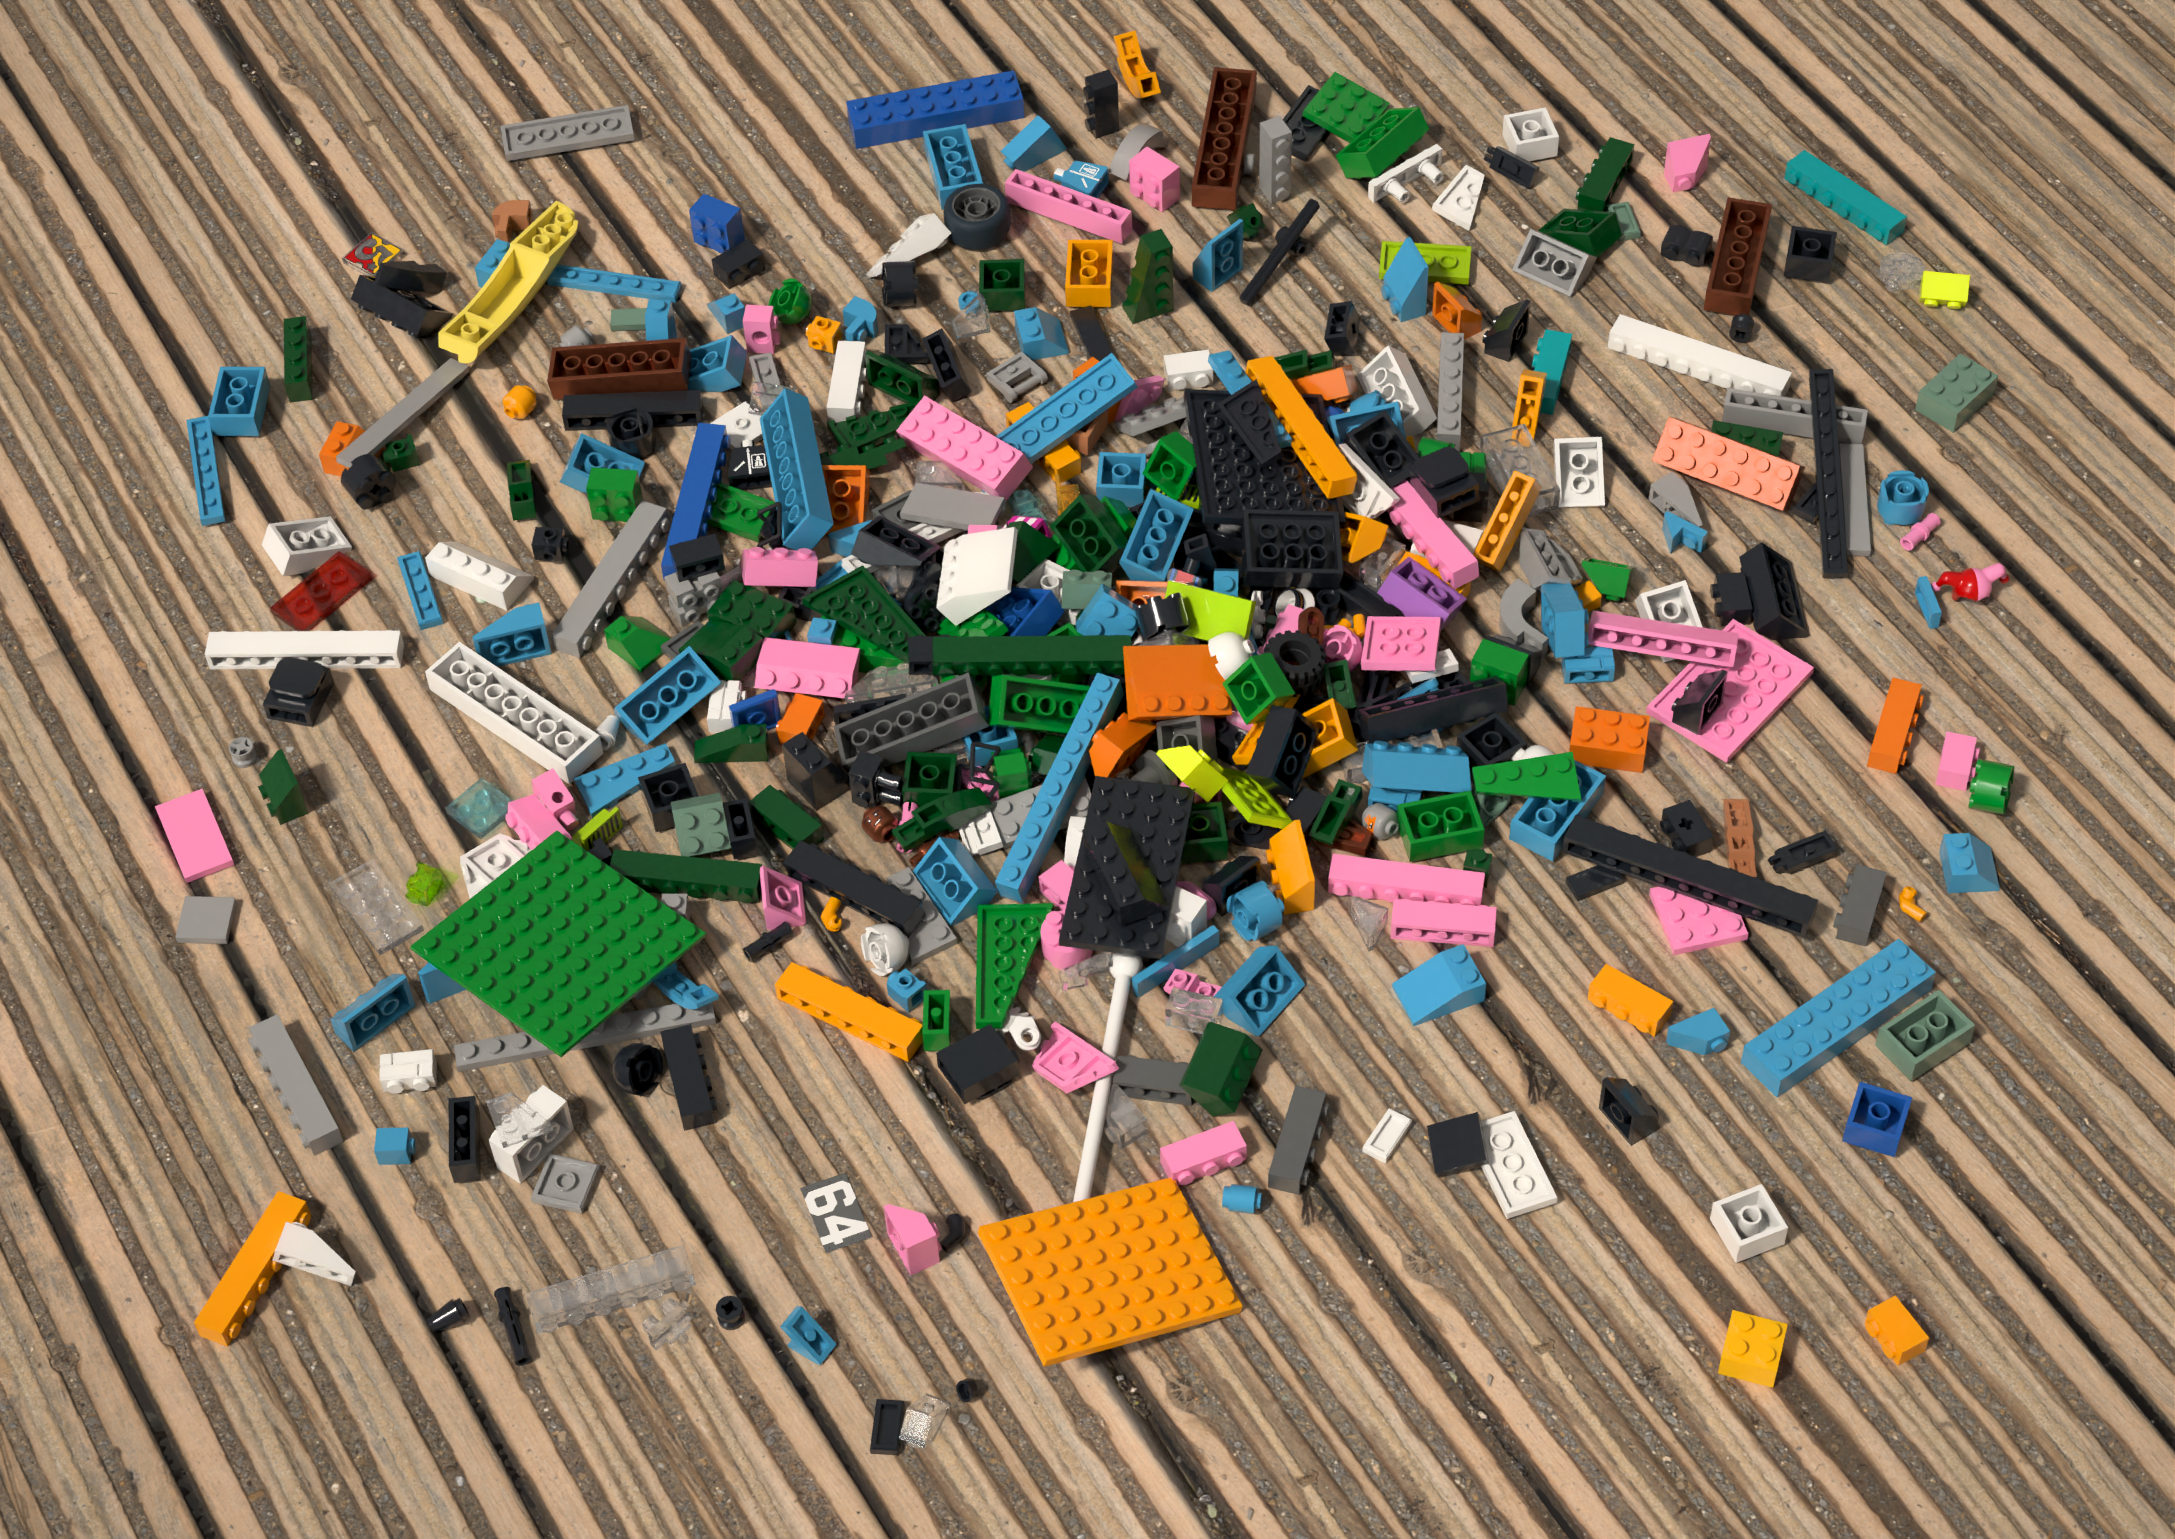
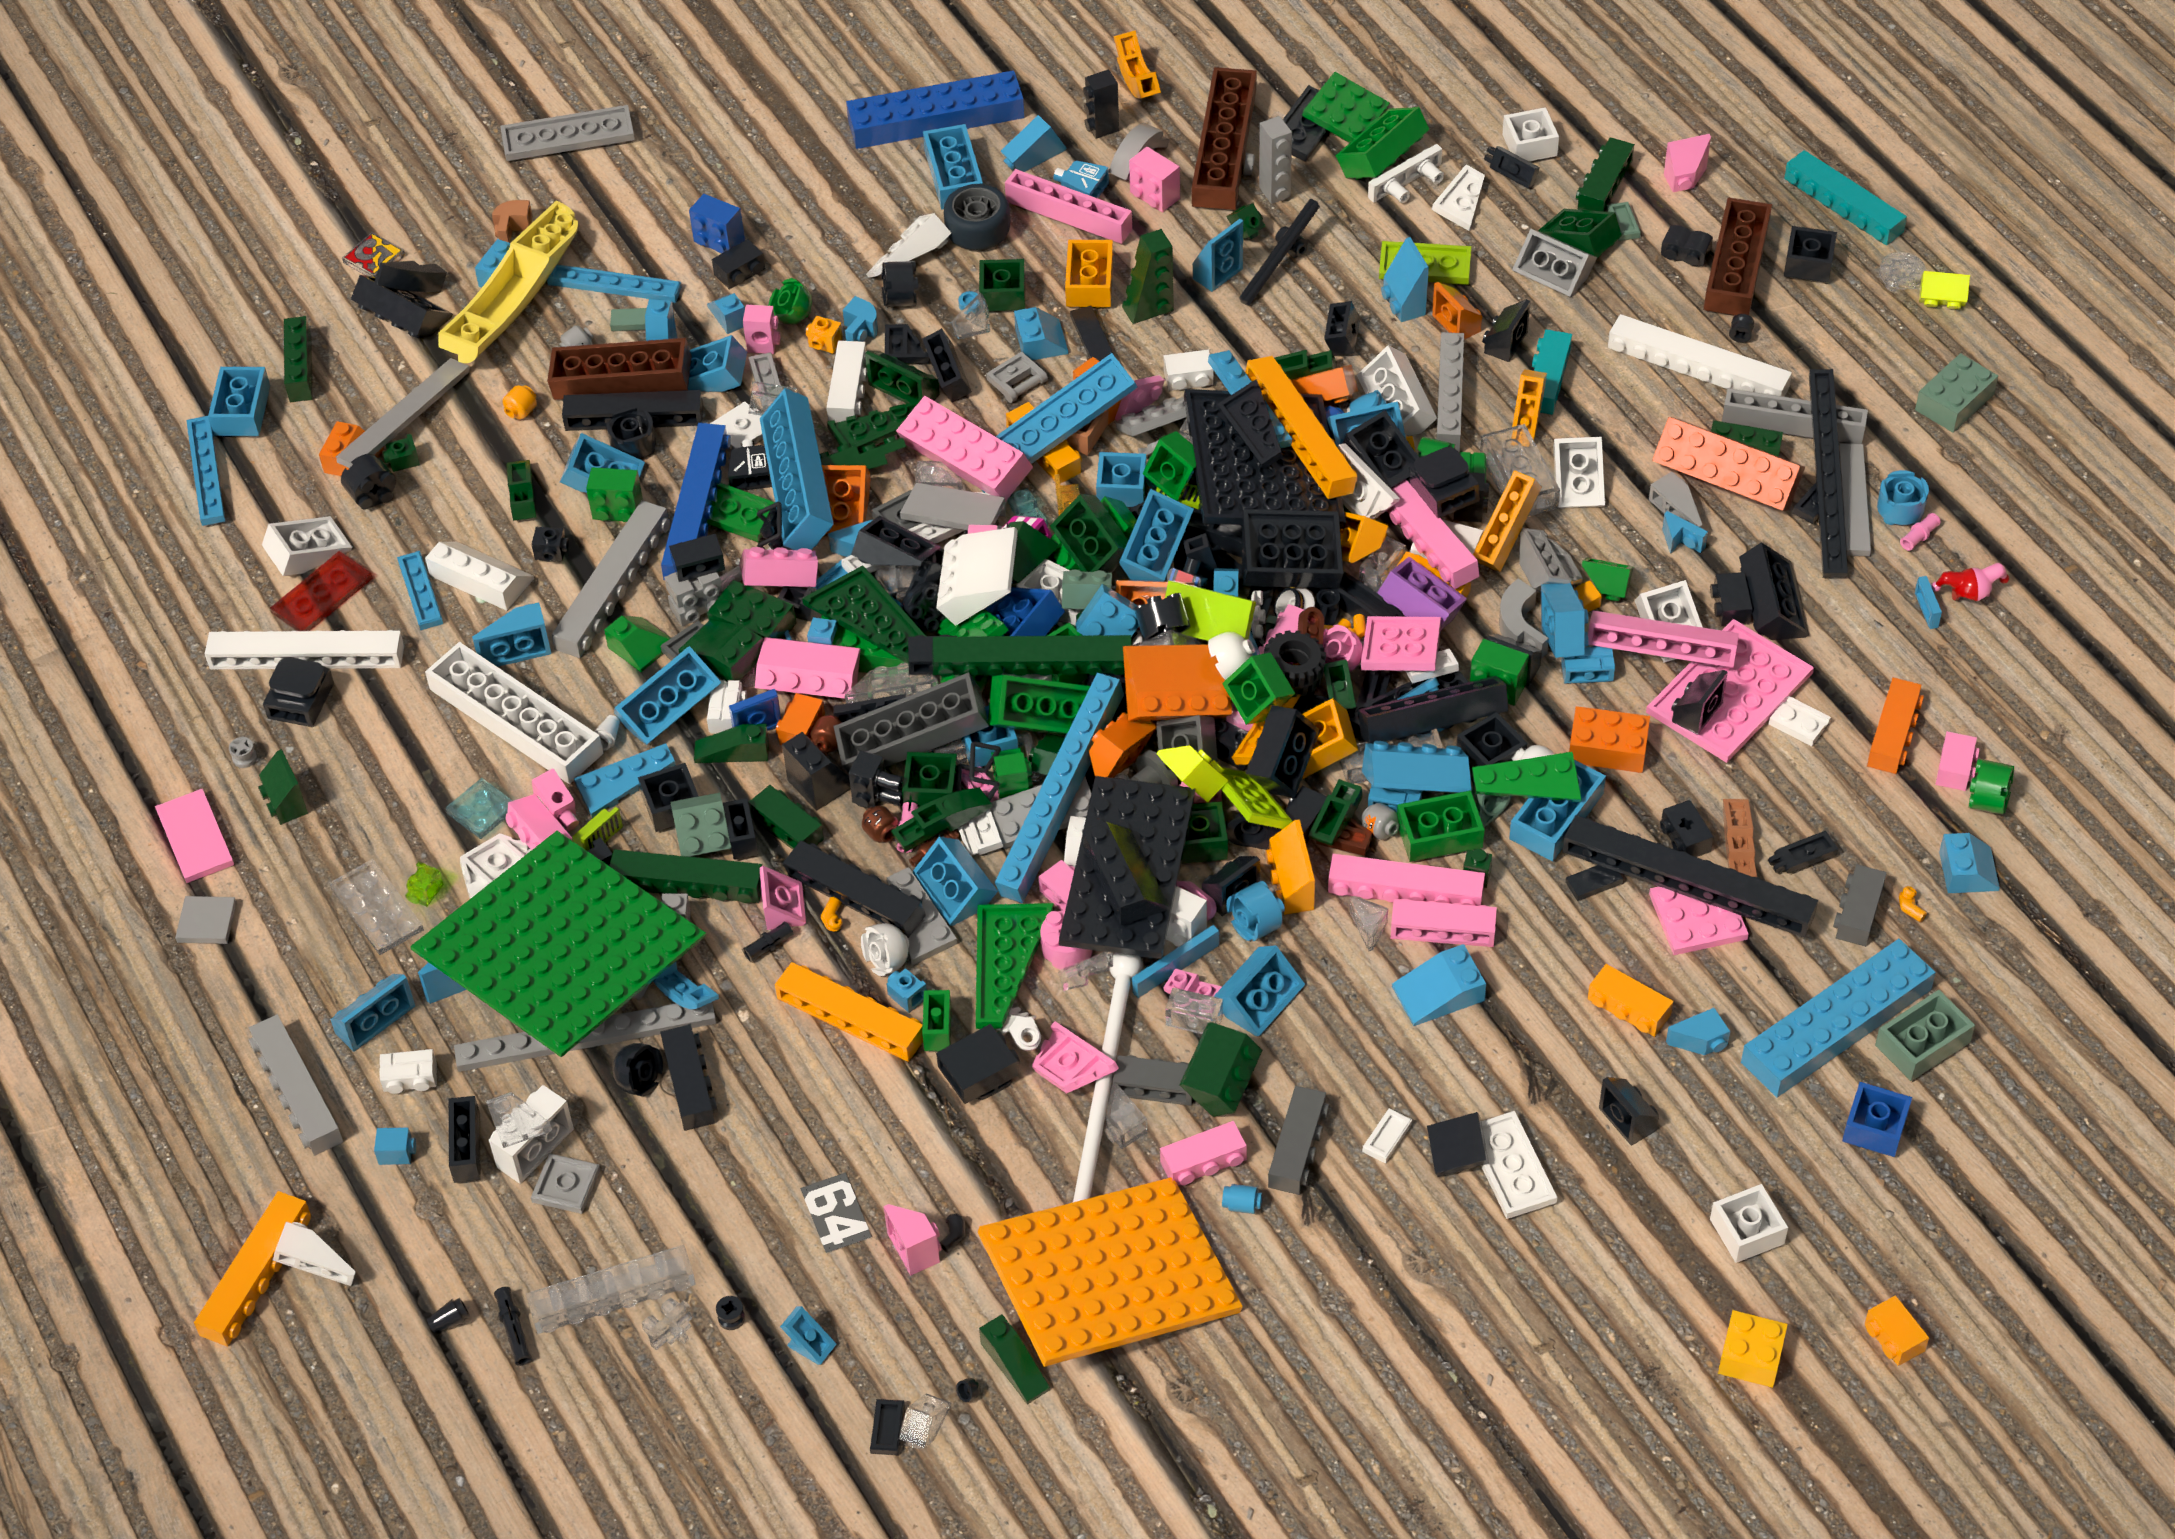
none -> copper head [810,715,842,752]
none -> dark green slope [979,1314,1050,1404]
none -> white plate [1769,696,1831,746]

